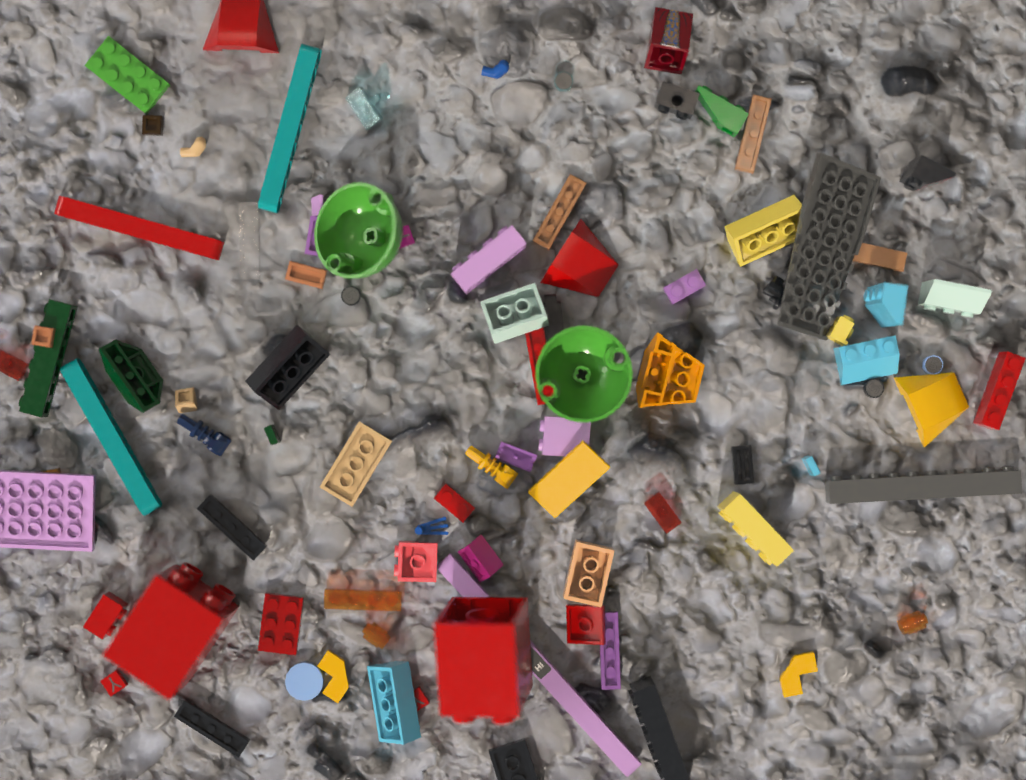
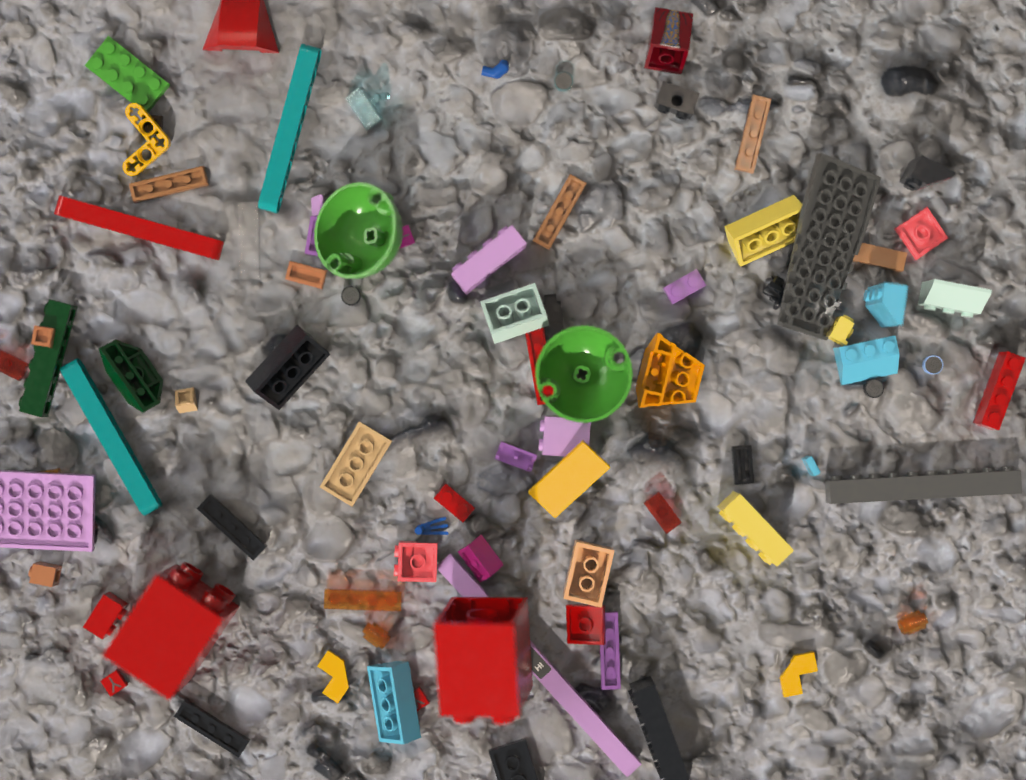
dark blue piece [177,414,232,456] -> none
tan arm [180,137,206,157] -> none
red plate [258,592,304,655] -> none
dark green tile [264,425,281,445] -> none
light blue tile [285,661,324,701] -> none
yellow piece [465,445,519,489] -> none
red wedge [540,219,619,297] -> none
slope [695,86,749,137] -> none
yellow wedge [894,372,969,447] -> none
none -> nougat brick [28,561,62,587]
none -> yellow beam [123,103,171,176]
none -> medium nougat tile [129,166,209,203]
none -> coral tile [894,207,948,260]

